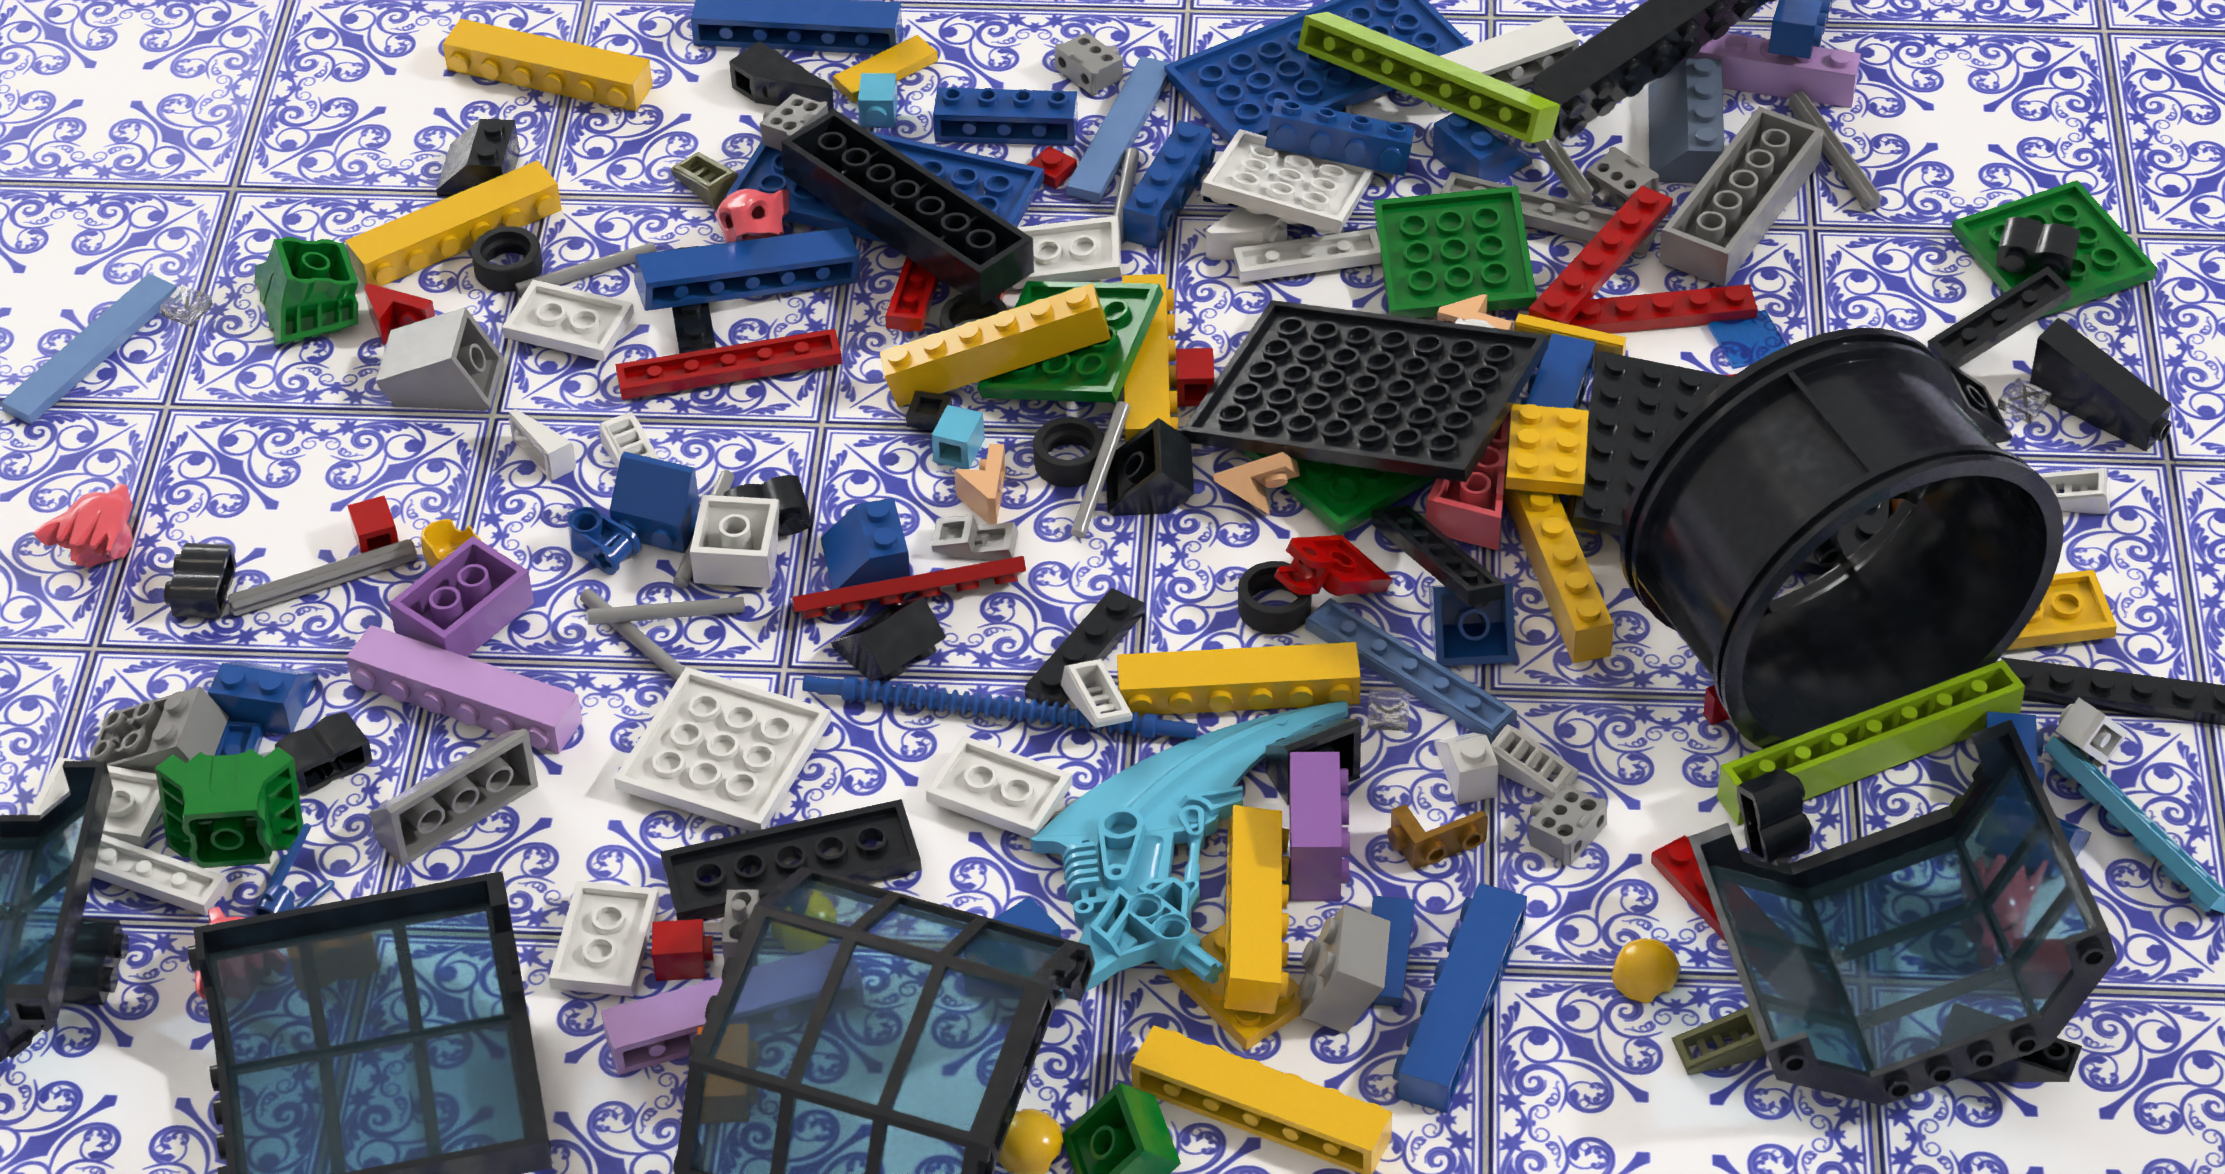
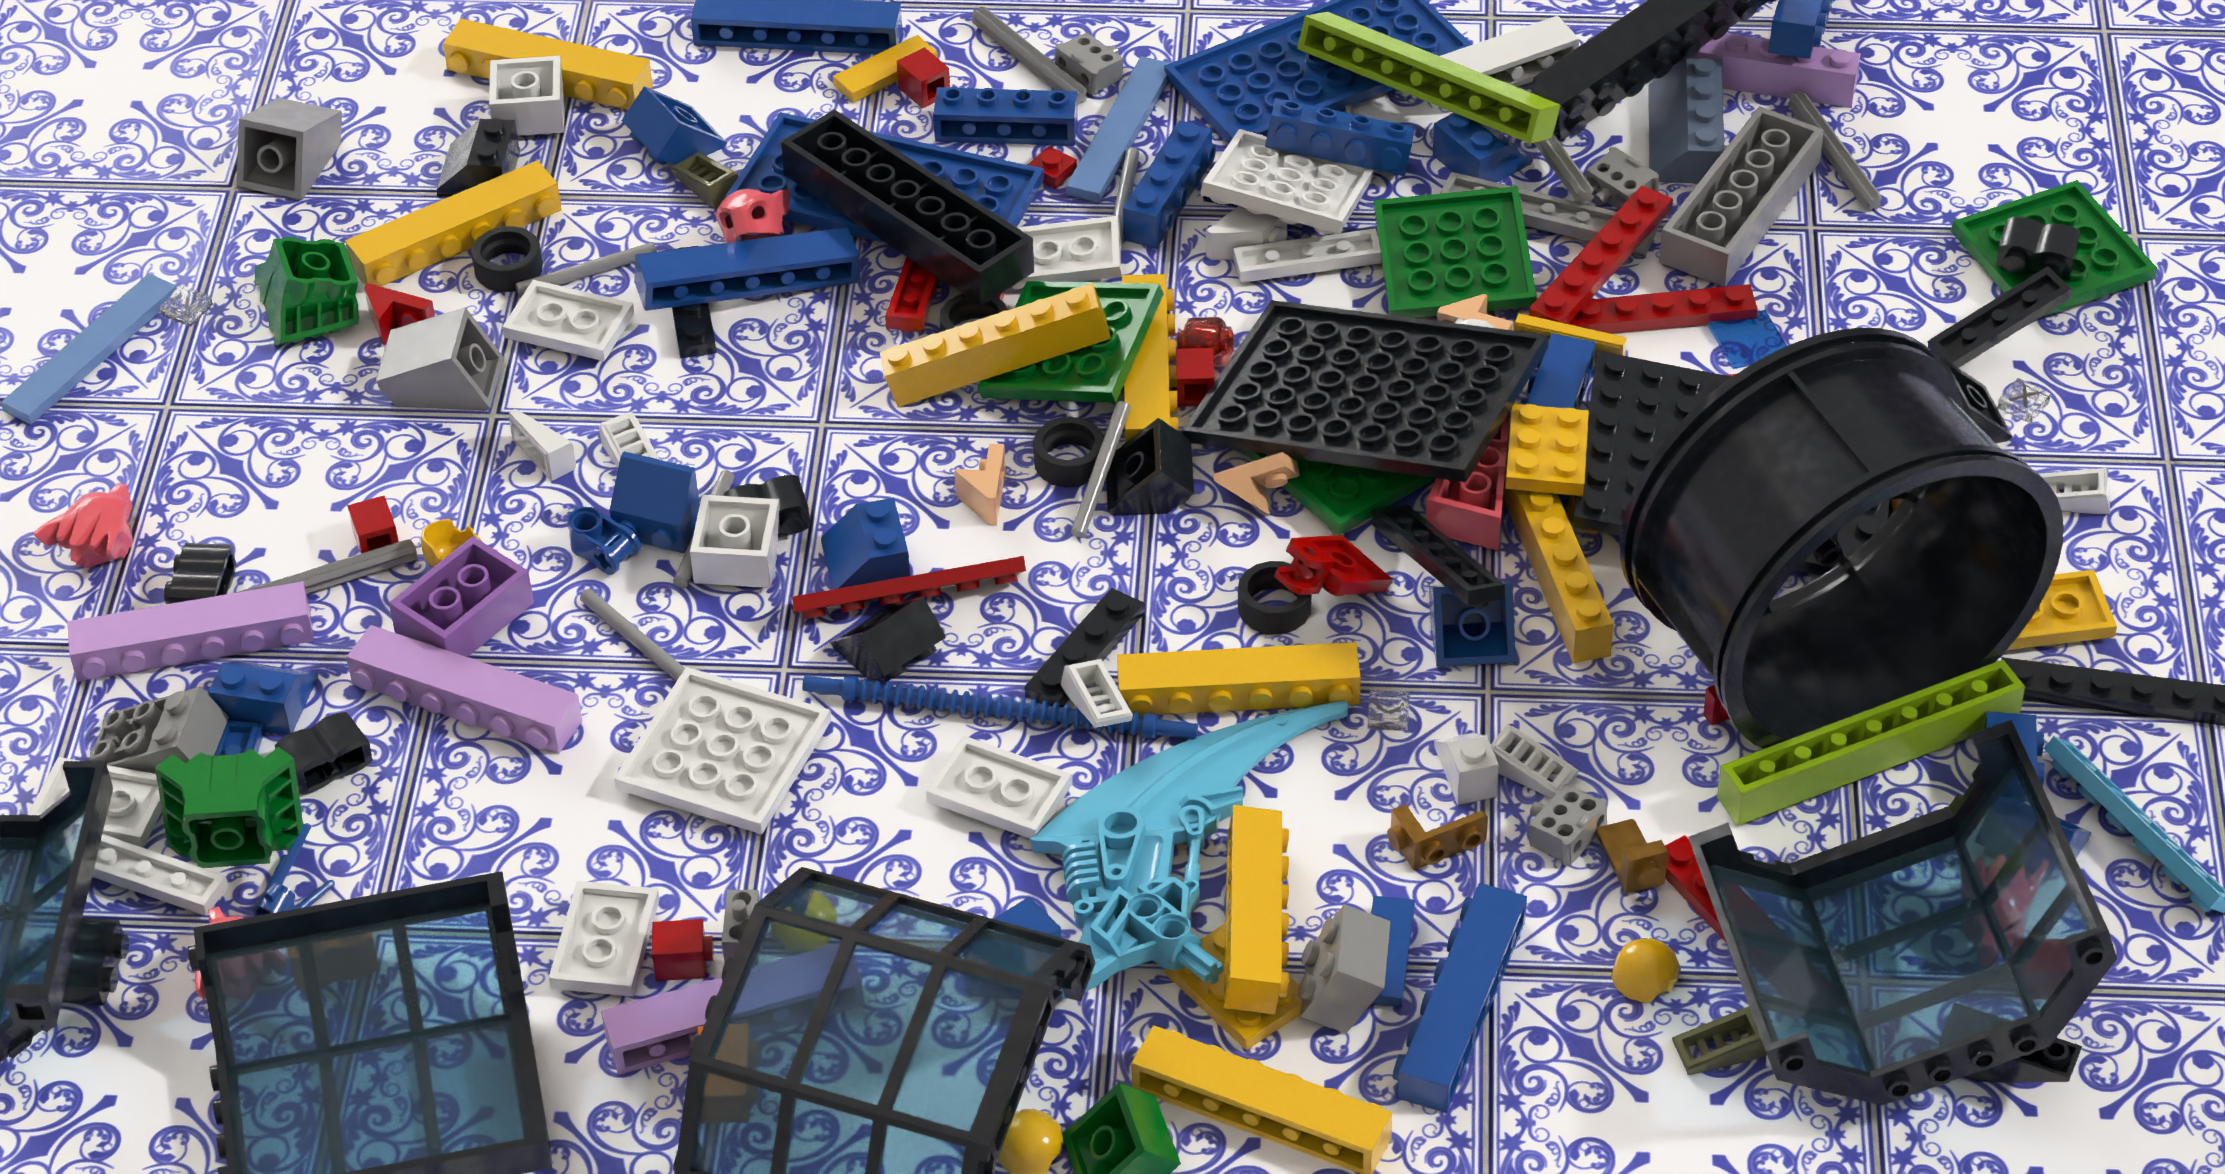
light grey slope [370,728,538,867] -> none
light grey bar [586,597,745,625] -> none
red plate [615,329,842,400] -> none
black plate [660,799,922,920] -> none
black slope [729,41,834,113] -> none
light grey piece [759,94,828,151] -> none
medium azure brick [858,73,898,128] -> none
black plate [906,391,952,431] -> none
light grey slope [931,515,1019,561] -> none
medium azure brick [932,405,985,470] -> none
black slope [1265,719,1362,806] -> none
medium lavender brick [1289,752,1350,901] -> none
medium blue tile [1305,598,1517,743] -> none
black brick [1737,768,1812,864] -> none
black slope [2028,318,2172,452] -> none
white slope [2055,698,2129,765] -> none
none -> lavender brick [67,581,314,682]
none -> light grey slope [237,98,342,200]
none -> white slope [489,56,565,136]
none -> blue slope [621,86,727,165]
none -> red brick [896,47,950,109]
none -> light grey axle [971,6,1087,105]
none -> clear red head [1177,317,1234,365]
none -> pearl gold bracket [1596,819,1668,894]

